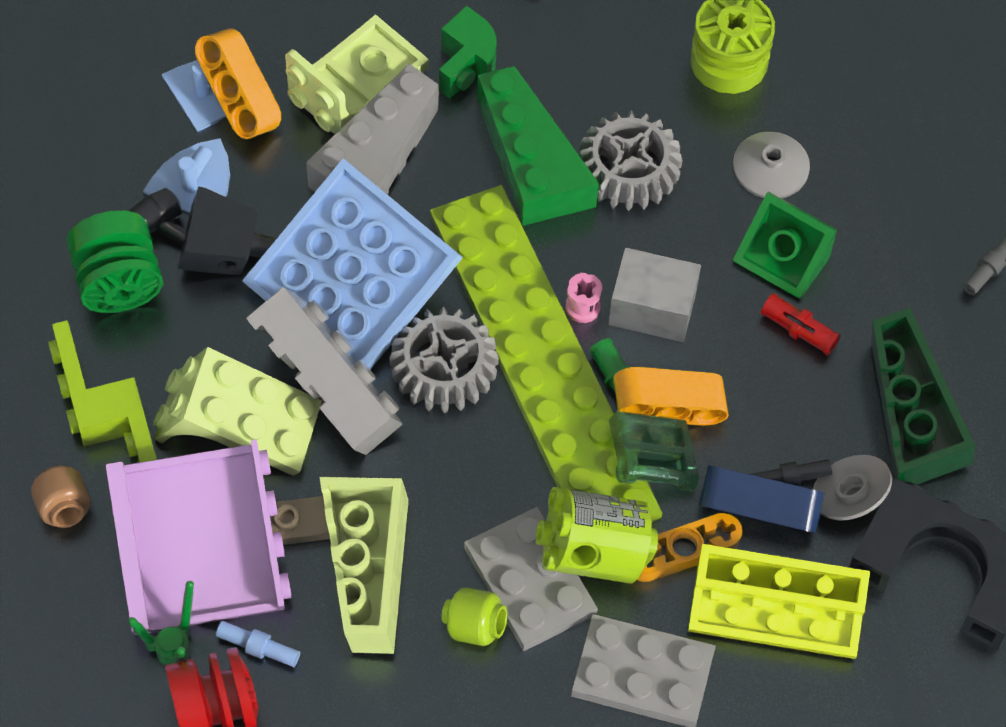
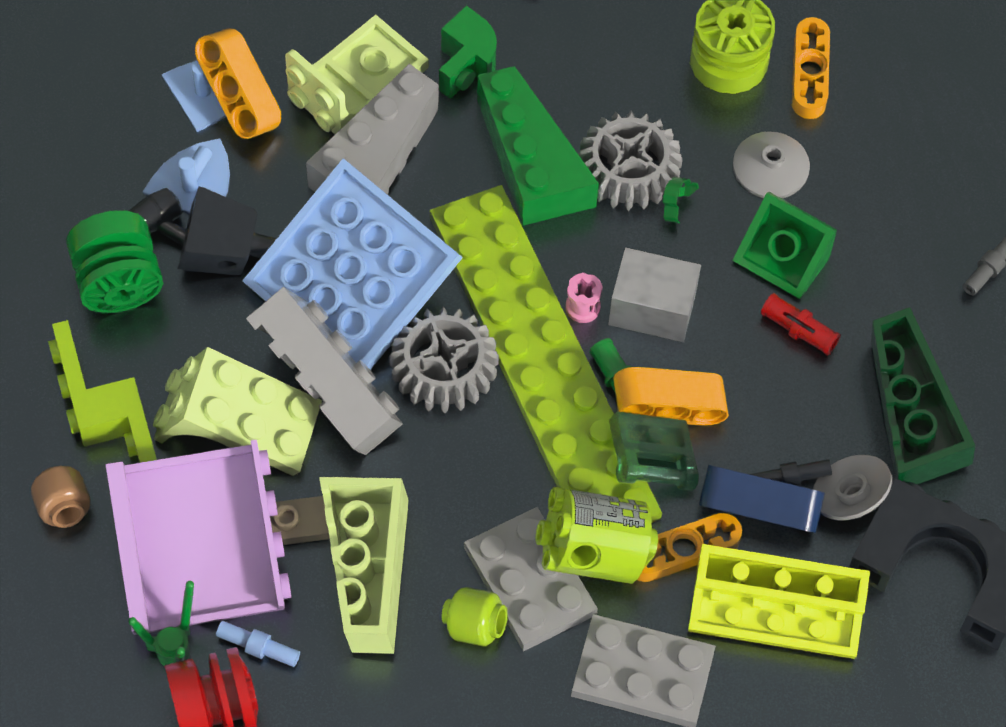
none -> green piece [663,177,699,223]
none -> light orange beam [792,17,830,119]

